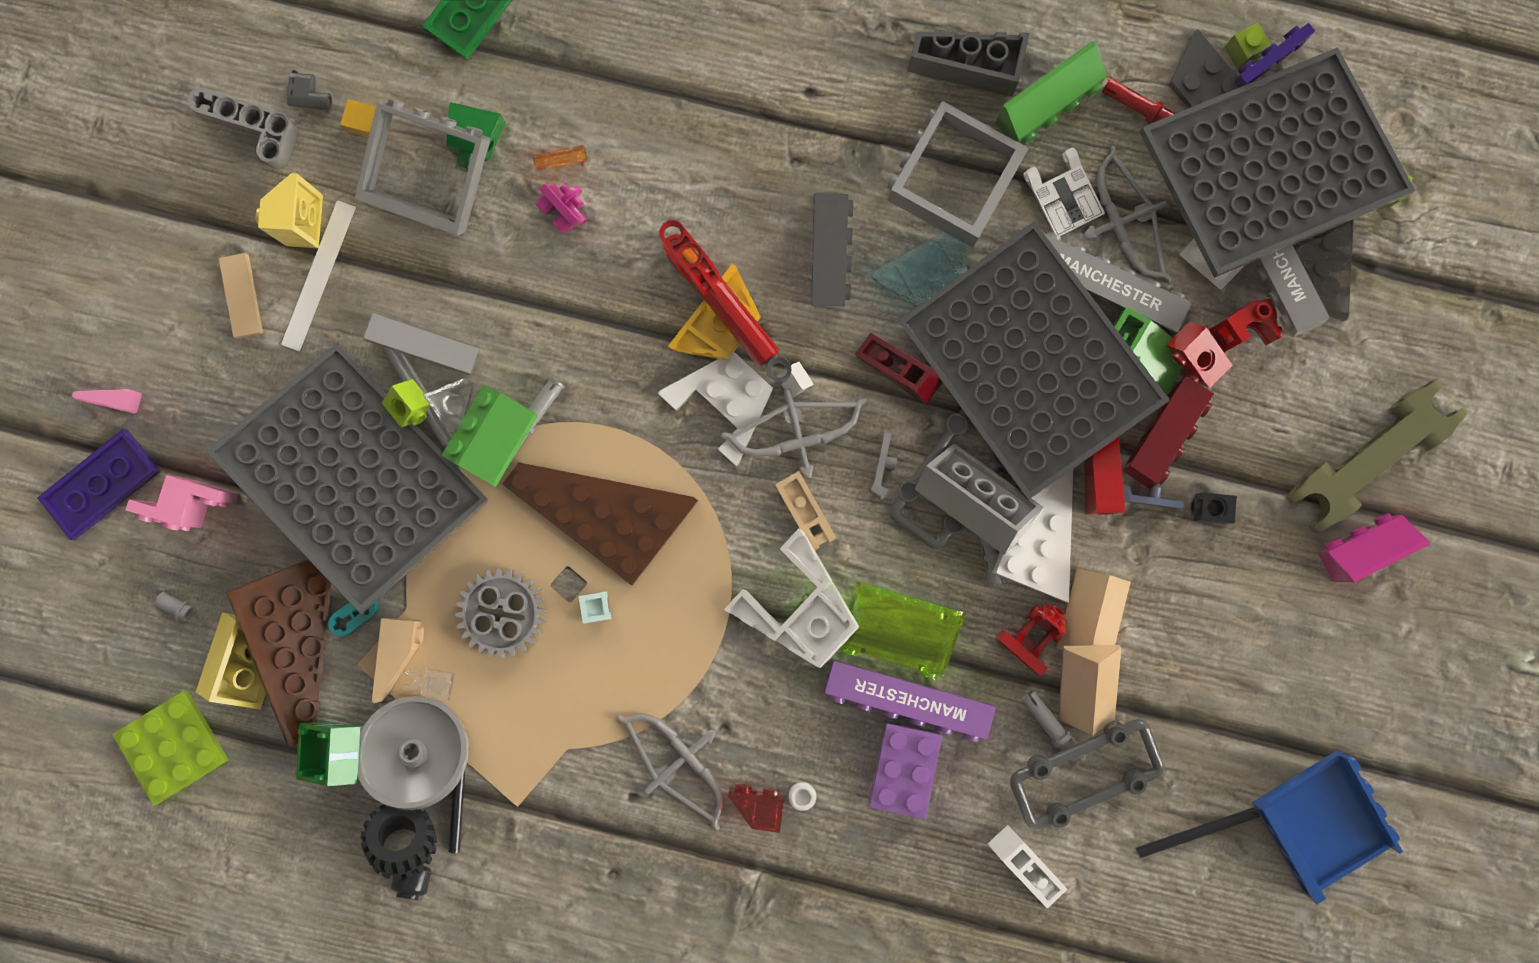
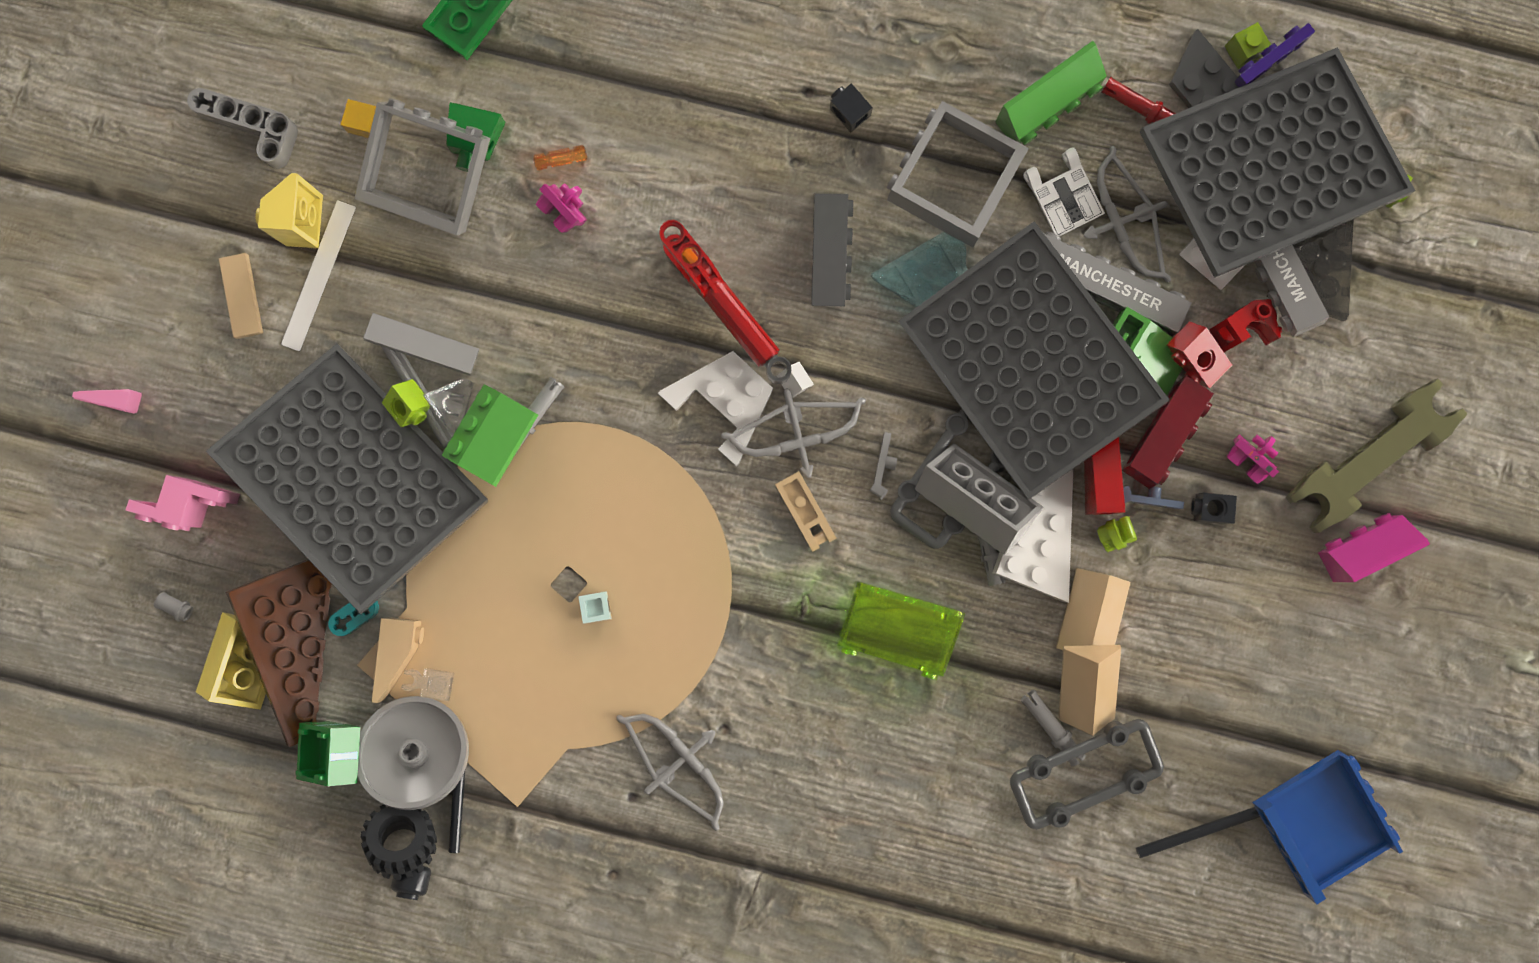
dark purple tile [37,429,161,540] -> none
lime plate [112,690,229,806] -> none
dark grey piece [287,70,332,110] -> none
light grey gear [455,568,547,658] -> none
reddish brown wing [502,462,698,585] -> none
yellow wing [668,263,761,360] -> none
white wing [724,529,859,668] -> none
clear red slope [728,784,785,833] -> none
white plate [788,782,816,811] -> none
medium lavender brick [824,659,996,742] -> none
dark red slope [855,333,943,404] -> none
medium lavender brick [868,720,942,819] -> none
dark grey wedge [907,32,1030,97] -> none
white slope [988,825,1067,908] -> none
red tile [995,602,1067,676] -> none
none -> black brick [830,83,873,133]
none -> lime piece [1097,516,1137,552]
none -> dark pink hips [1227,434,1279,484]

